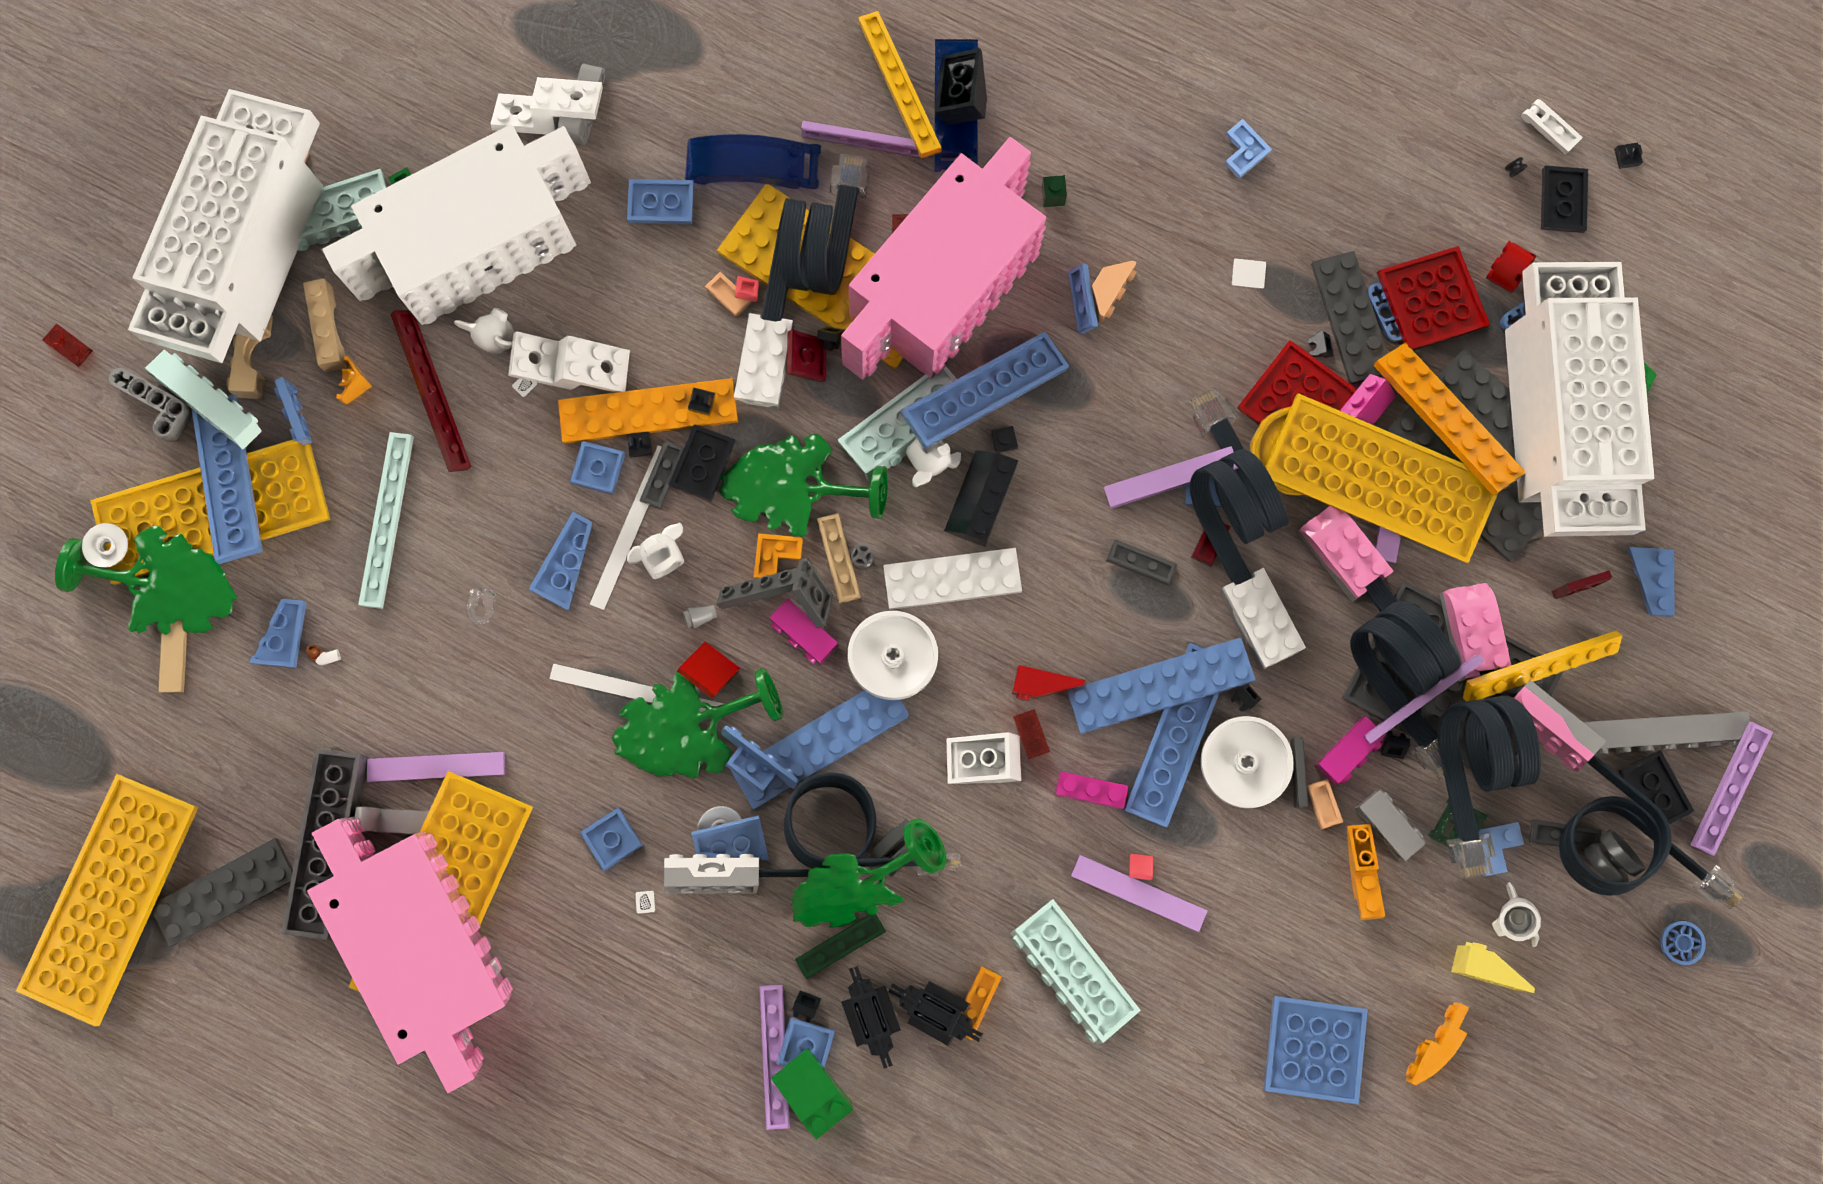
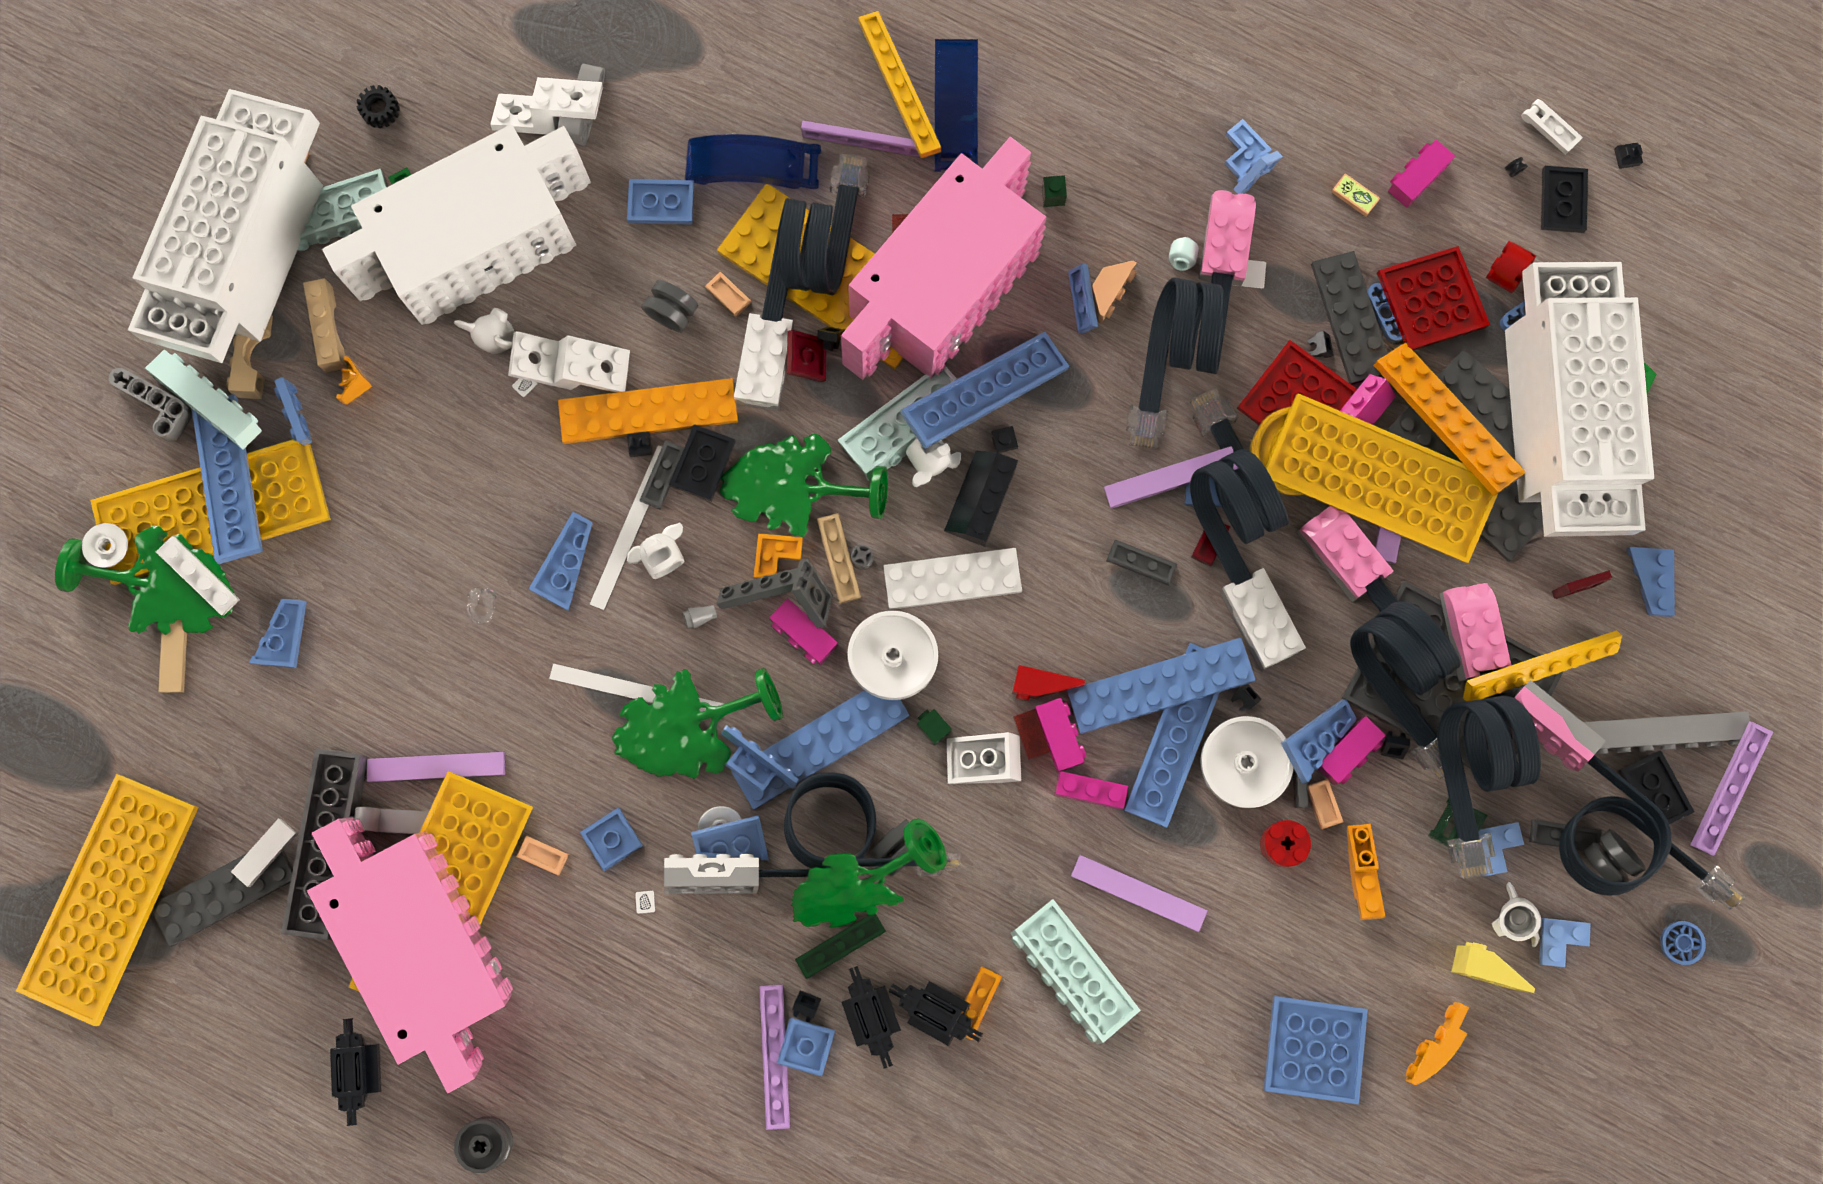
clear red plate [42,323,93,367] -> none
arm [306,644,341,665] -> none
light aqua plate [358,432,414,609] -> none
dark red plate [390,310,472,472] -> none
medium blue tile [570,441,626,495] -> none
red tile [677,642,740,699] -> none
black tile [688,388,716,416] -> none
coral tile [735,276,759,302] -> none
green slope [771,1048,853,1140] -> none
black slope [935,48,987,125] -> none
coral tile [1129,854,1153,880] -> none
light grey brick [1354,790,1426,862] -> none
lavender tile [1364,655,1485,744] -> none
none -> white plate [156,536,240,615]
none -> white tile [231,818,298,887]
none -> black piece [330,1018,381,1126]
none -> black tyre [357,85,400,128]
none -> dark grey wheel [454,1116,513,1173]
none -> light nougat tile [516,836,569,875]
none -> dark grey wheel [641,280,698,333]
none -> dark green brick [917,709,952,746]
none -> dark pink brick [1034,698,1086,773]
none -> piece [1126,190,1256,450]
none -> light aqua head [1169,237,1199,271]
none -> light blue plate [1233,151,1283,194]
none -> red brick [1260,820,1311,867]
none -> medium blue wing [1281,699,1357,783]
none -> tile [1331,173,1380,217]
none -> dark pink brick [1388,139,1455,208]
none -> light blue plate [1539,918,1591,967]

